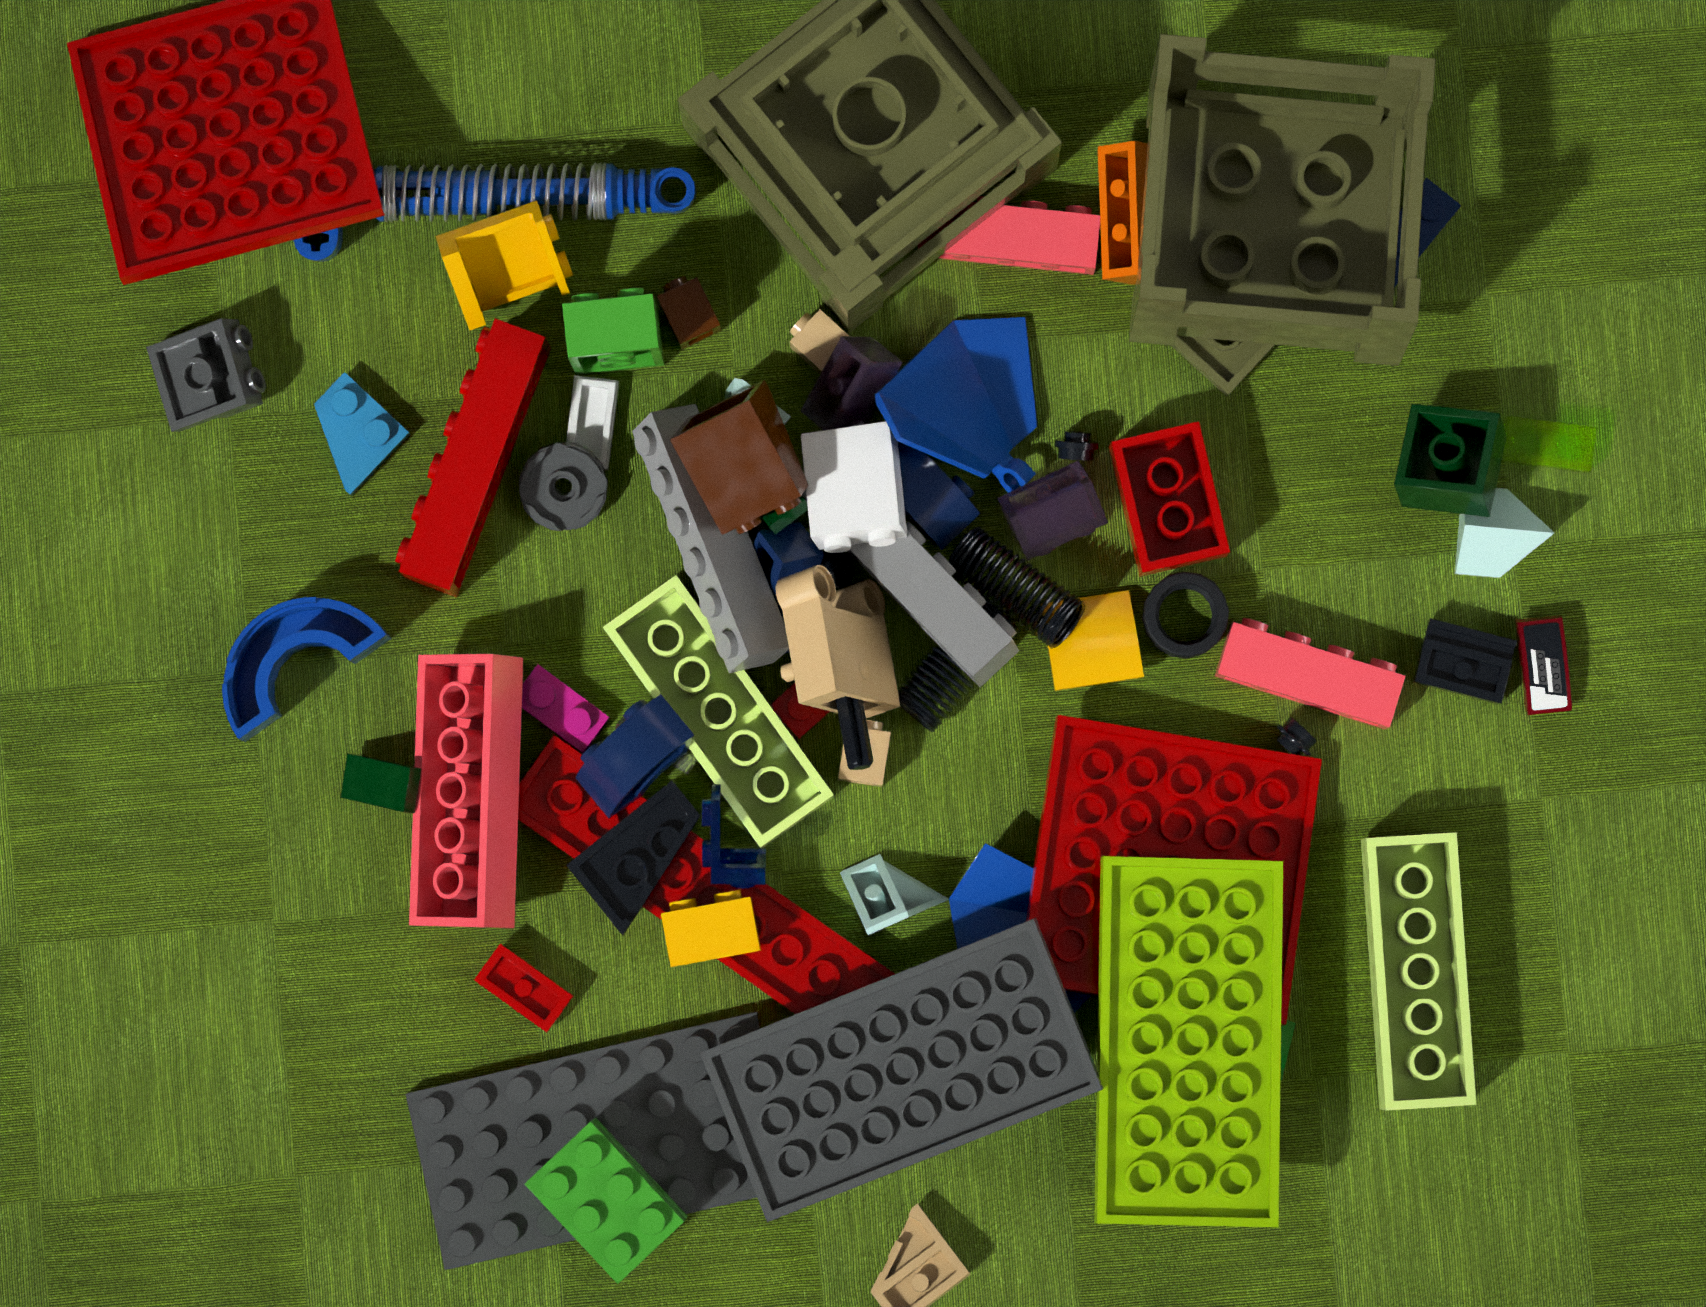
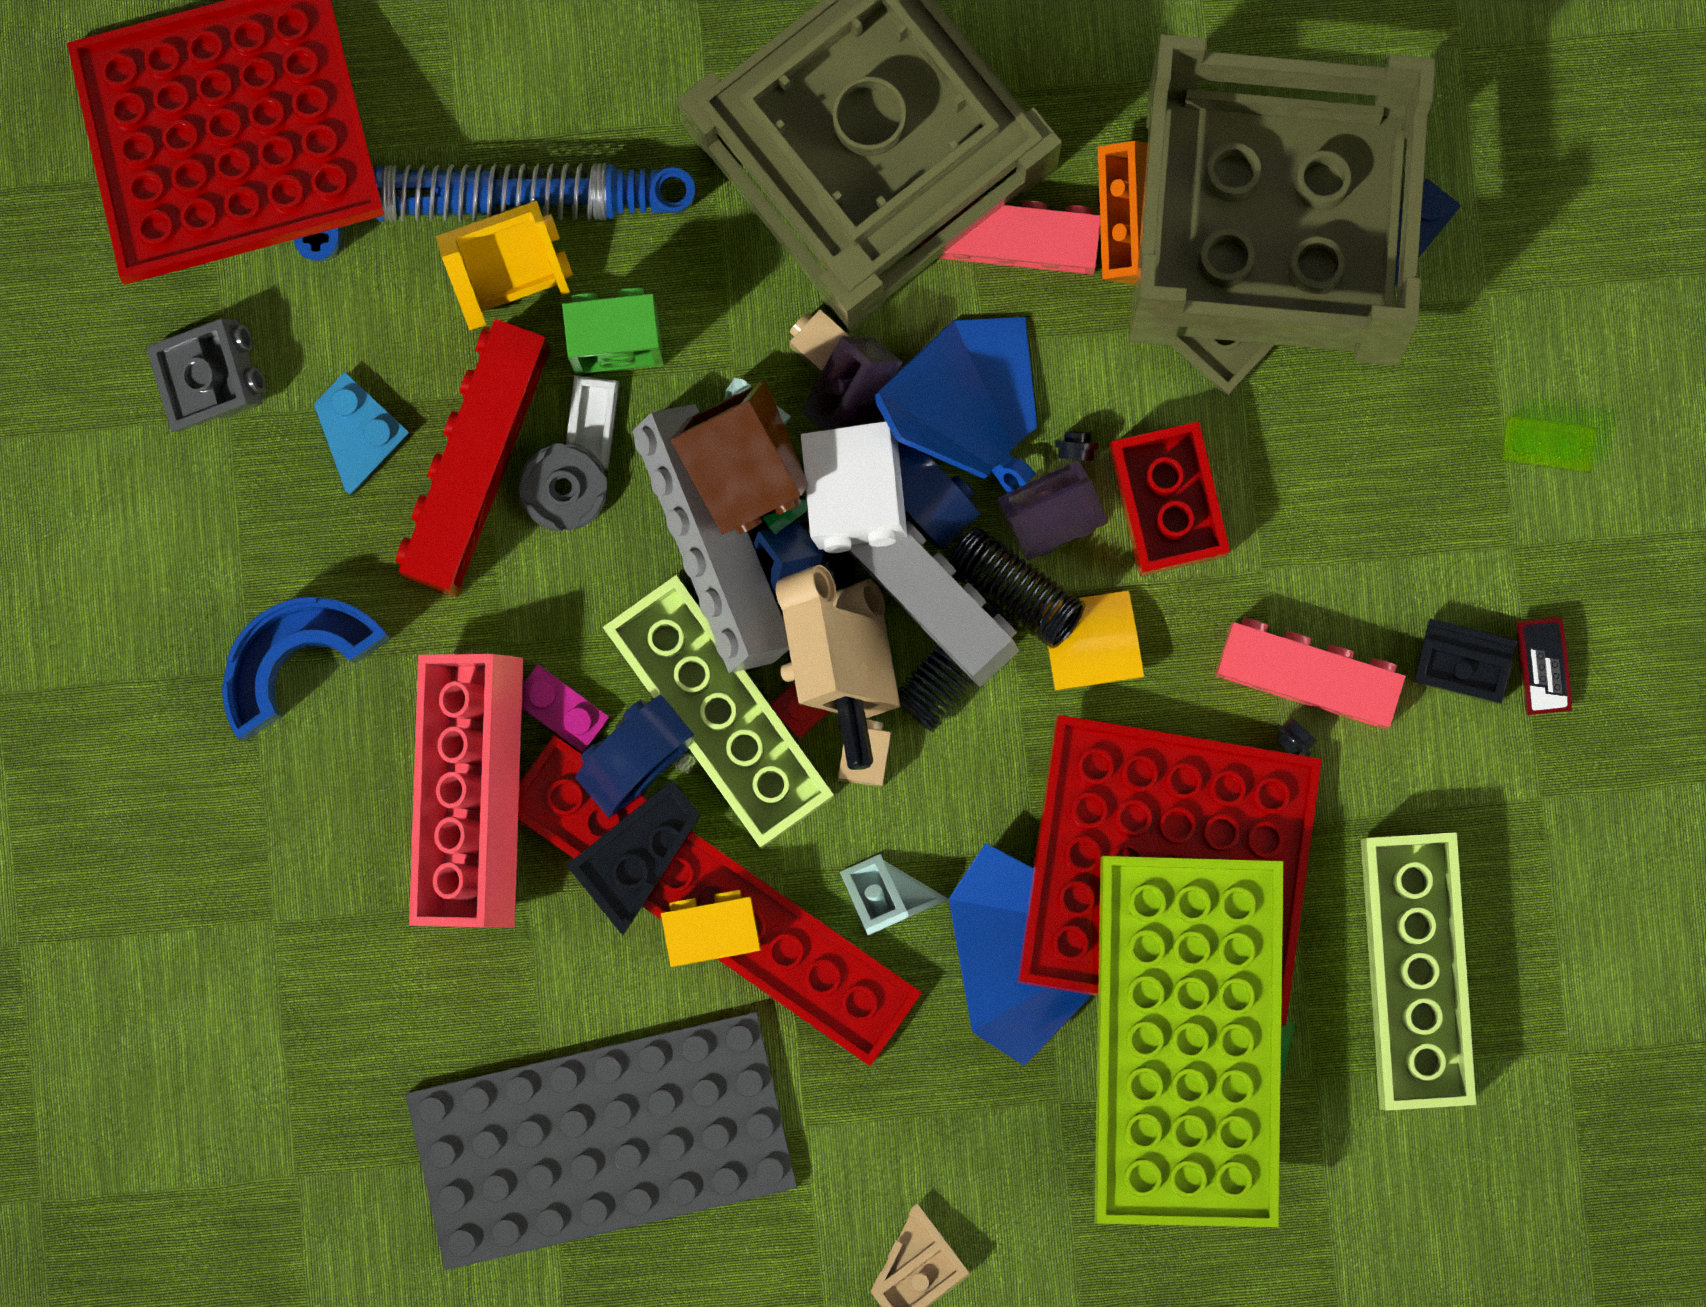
dark green tile [340,753,421,813] -> none
red plate [474,943,574,1033] -> none
bright green brick [524,1117,688,1284] -> none
reddish brown brick [657,276,721,350] -> none
dark grey plate [700,918,1104,1222] -> none
clear blue bracket [702,784,766,889] -> none
black tyre [1142,572,1229,659] -> none
dark green brick [1394,404,1507,517] -> none
light aqua slope [1455,488,1554,578] -> none

